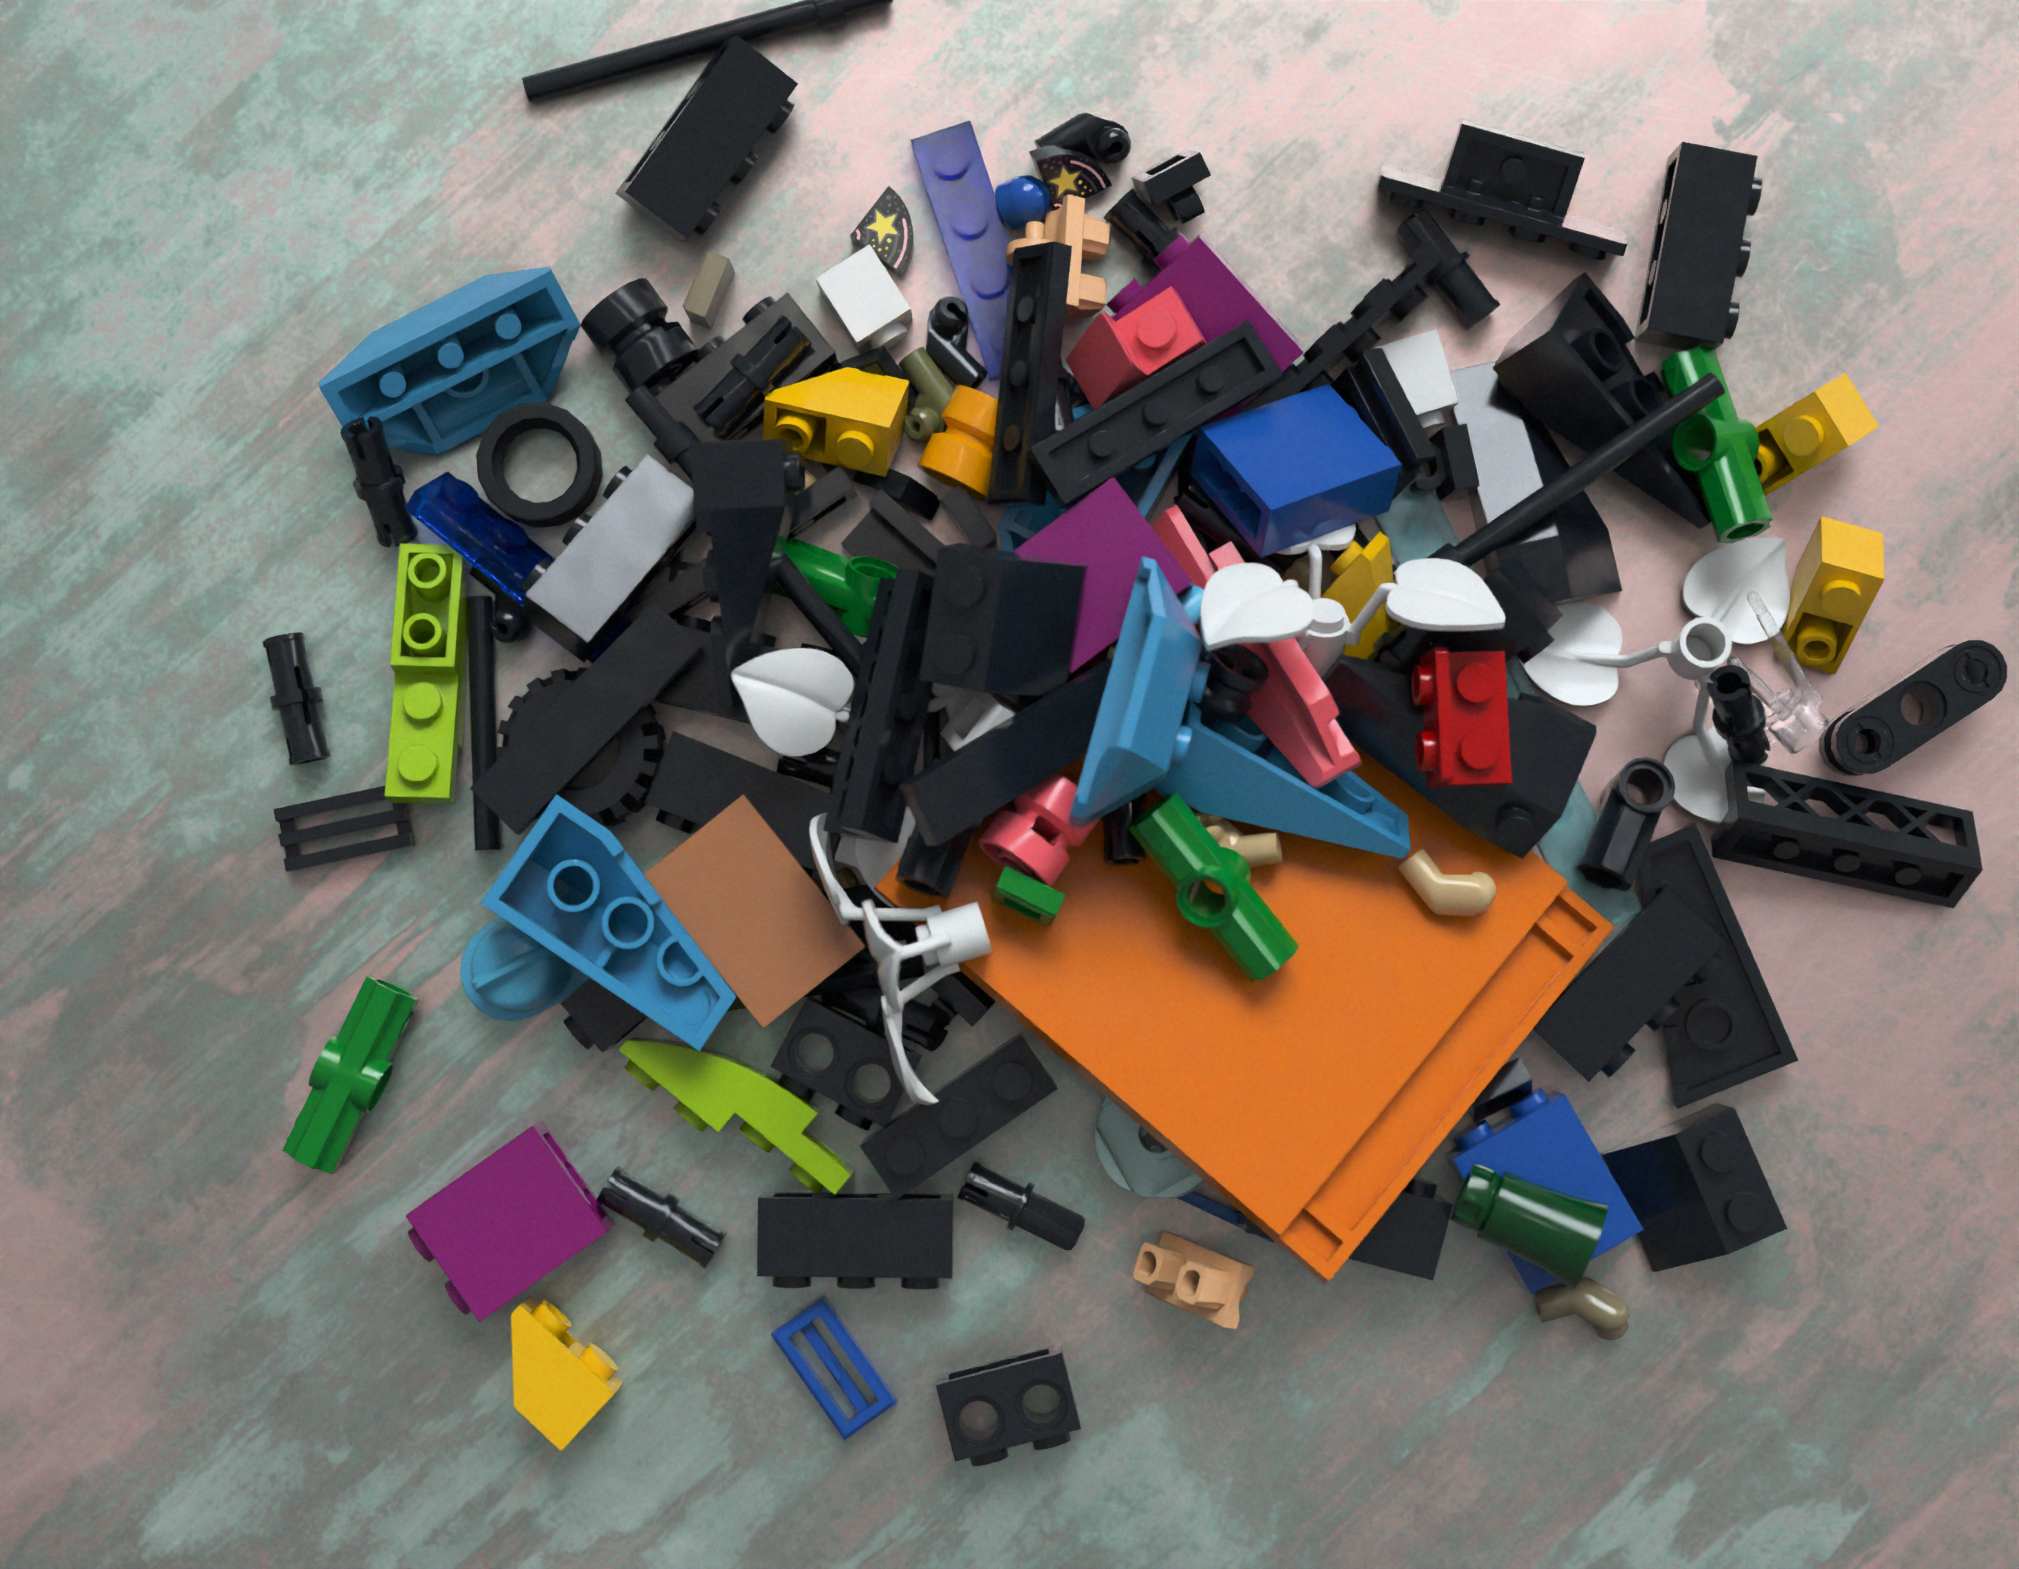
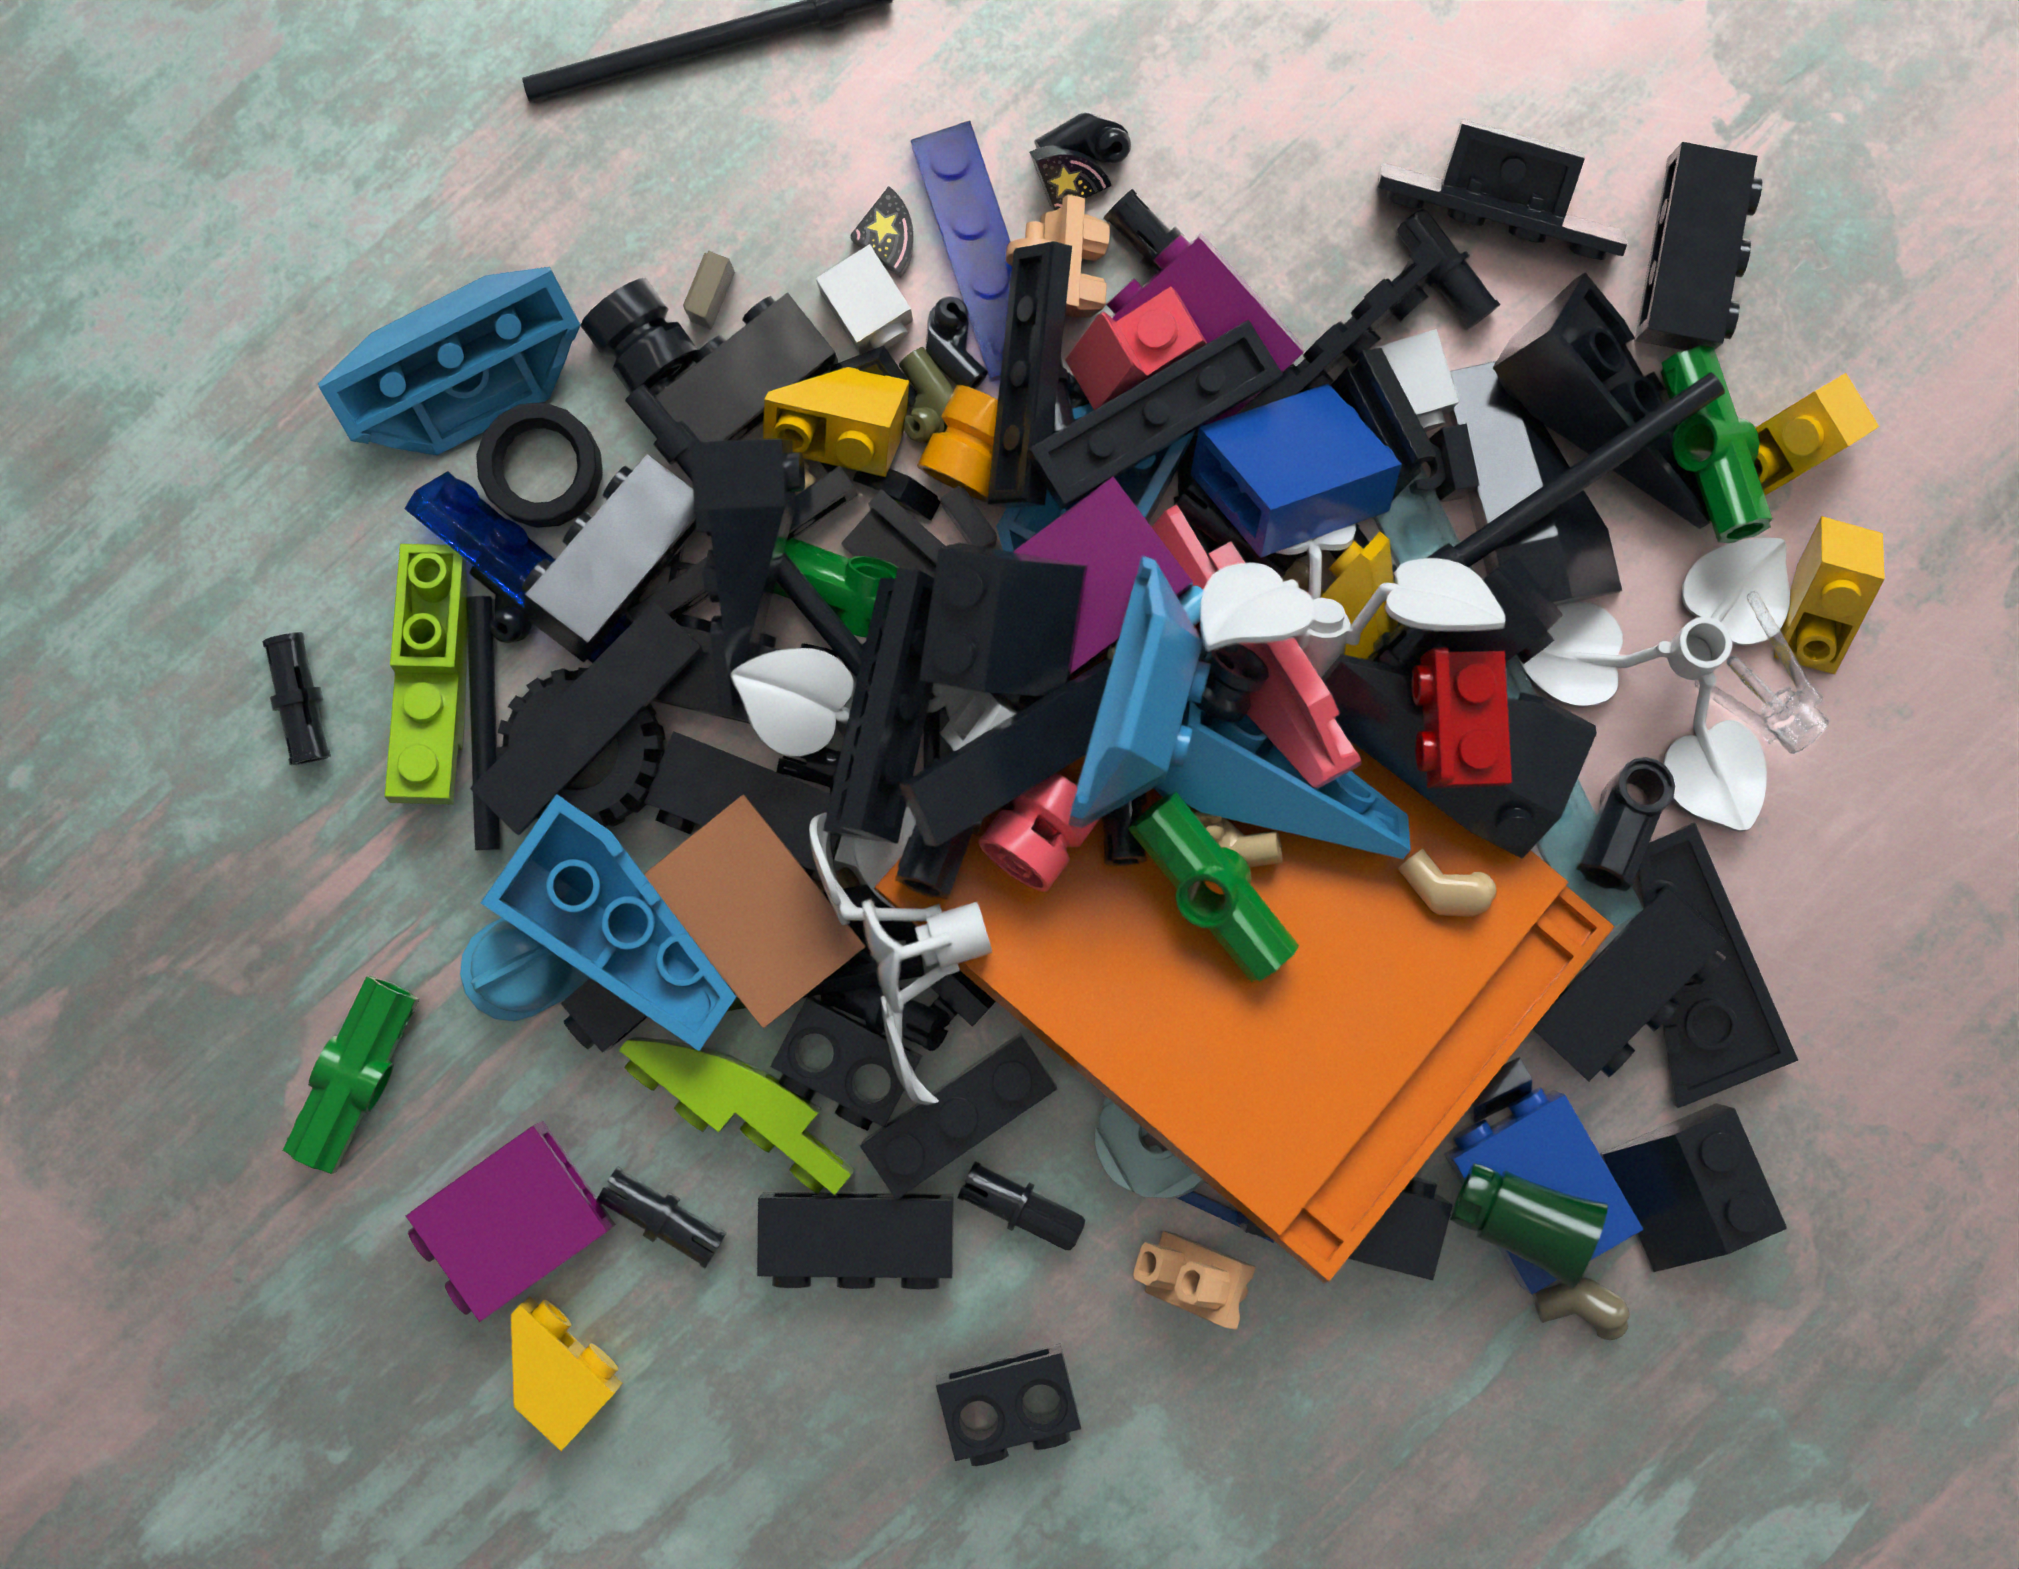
black tile [273,786,415,872] -> none
black pin [340,417,418,547] -> none
black brick [615,35,798,240] -> none
black pin [692,315,812,437] -> none
blue tile [771,1295,898,1440] -> none
green tile [991,865,1066,926] -> none
blue hinge [995,175,1051,231] -> none
black tile [1131,148,1211,224] -> none
black pin [1707,665,1771,765] -> none
black fence [1711,759,1983,908] -> none
black piece [1819,640,2007,776] -> none

